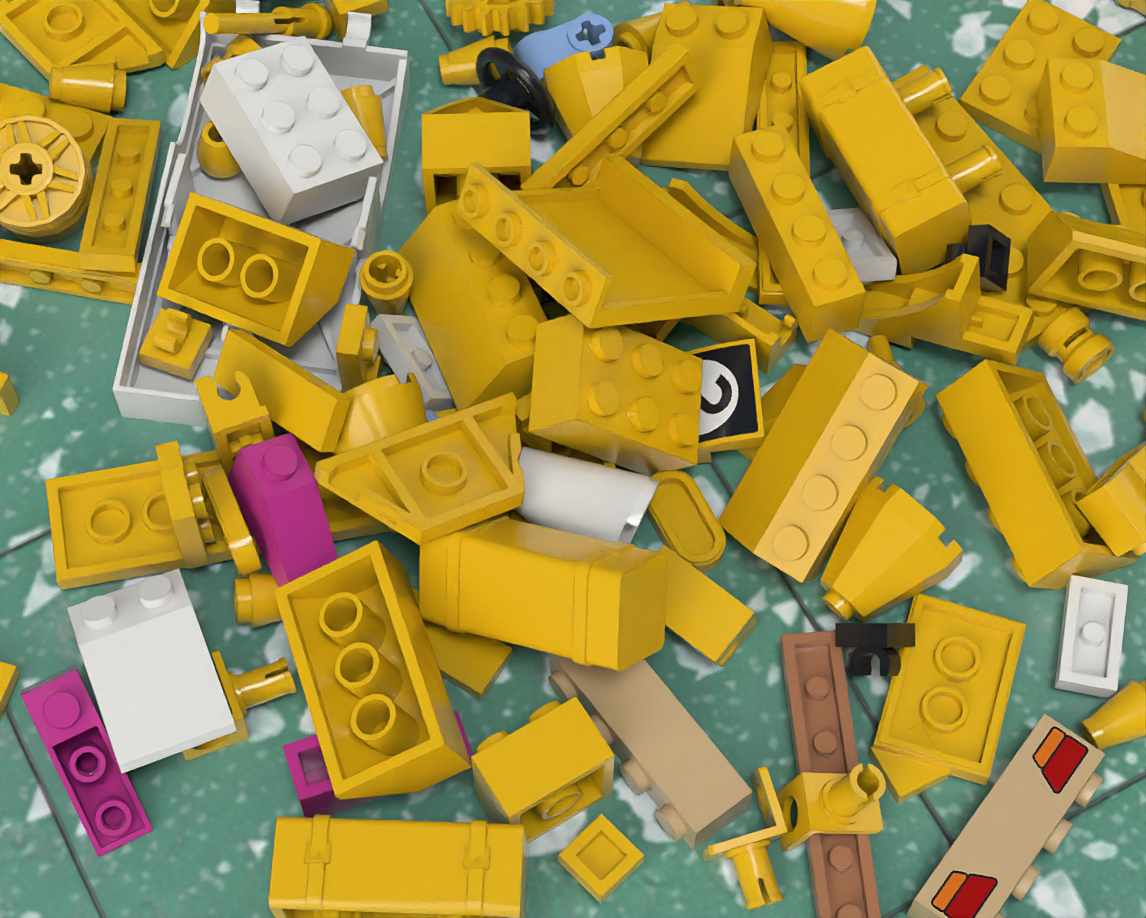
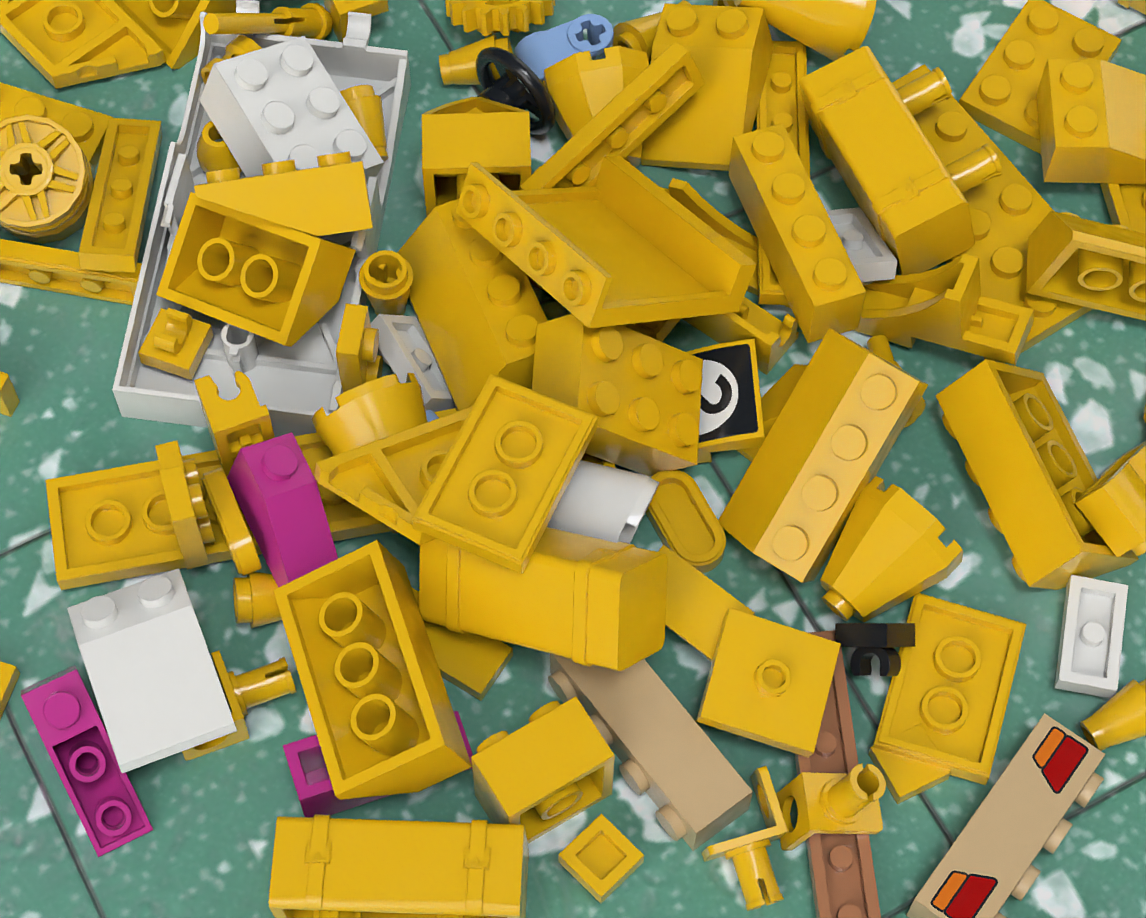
yellow cone [49,64,127,115] -> none
yellow tile [213,329,352,452] -> none
black tile [945,224,1011,292] -> none
yellow wheel [1037,307,1116,384] -> none
none -> yellow slope [194,151,373,236]
none -> yellow tile [412,374,598,574]
none -> yellow plate [696,608,841,758]

